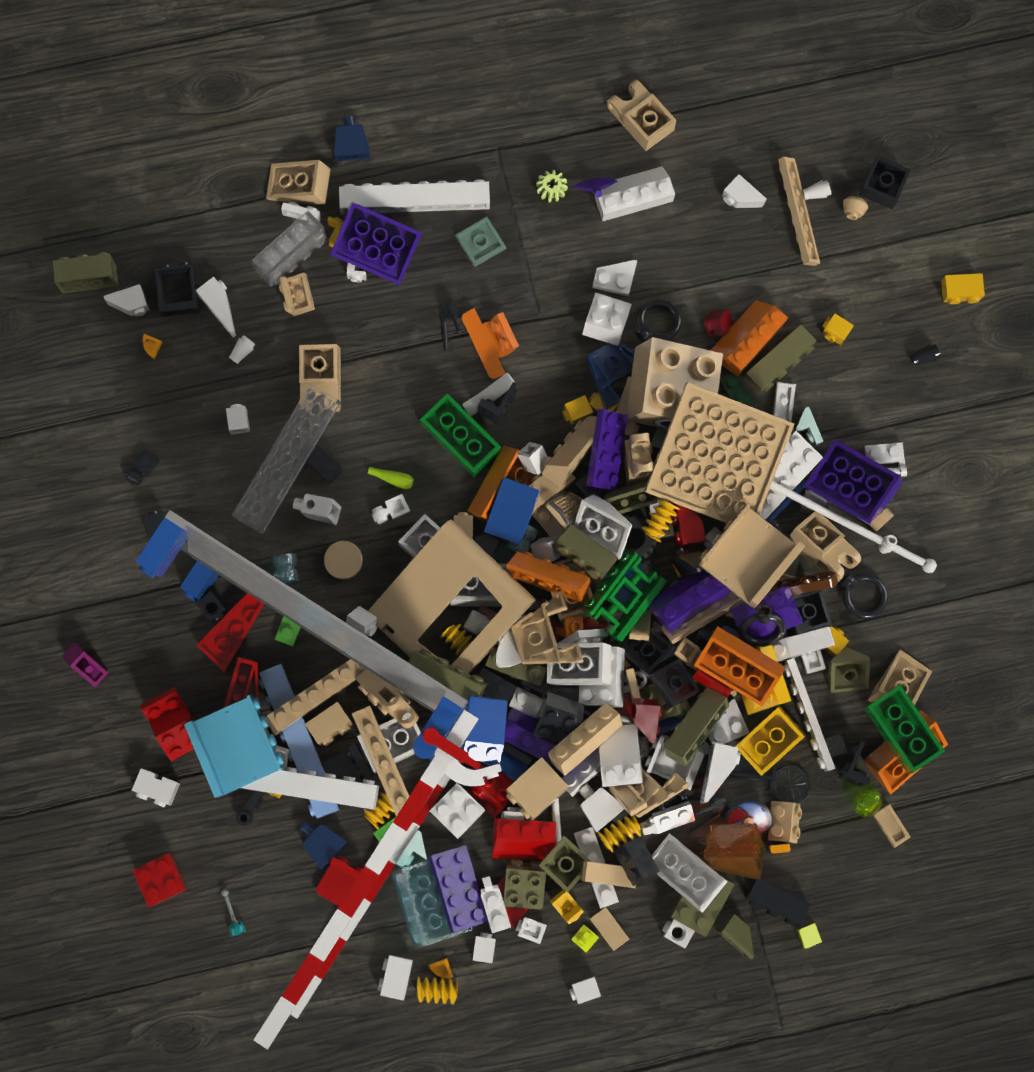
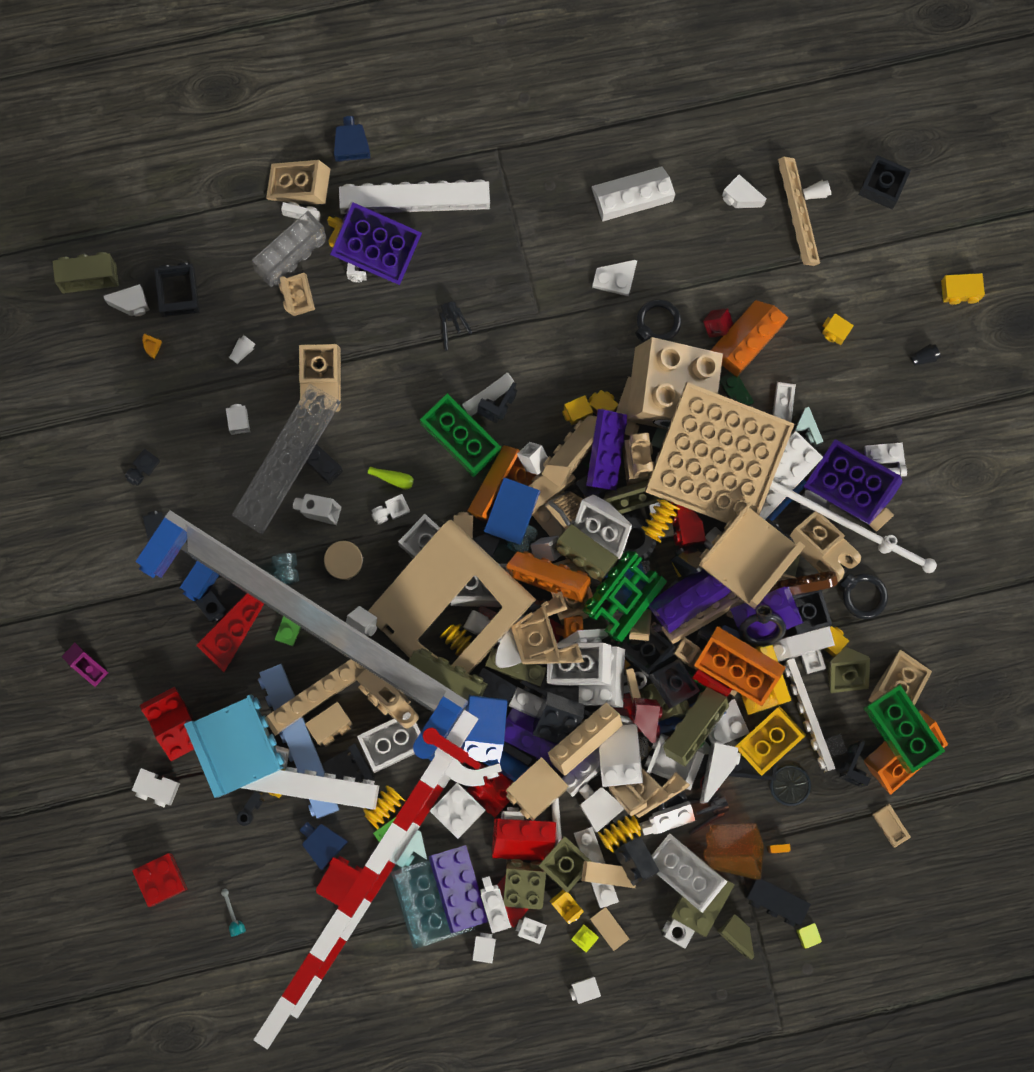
white slope [196,277,236,338] -> none
red wedge [223,657,259,708] -> none
tan plate [352,706,409,816] -> none
white brick [378,955,413,1001] -> none
yellow piece [417,976,458,1005] -> none
light orange tile [428,958,453,978] -> none
sand green tile [455,217,506,267] -> none
orange plate [462,308,519,379] -> none
yellowish green gear [536,170,568,203] -> none
dark purple hand [572,177,617,198] -> none
white brick [582,293,631,346] -> none
red cylinder [583,618,608,630] -> none
dark blue wing [586,342,635,410] -> none
tan brick [607,80,676,151] -> none
shield [725,800,772,842] -> none
olive brick [744,325,817,394] -> none
tan bracket [768,801,802,843] -> none
tan cone [843,196,868,220] -> none
clear neon green head [853,788,882,818] -> none

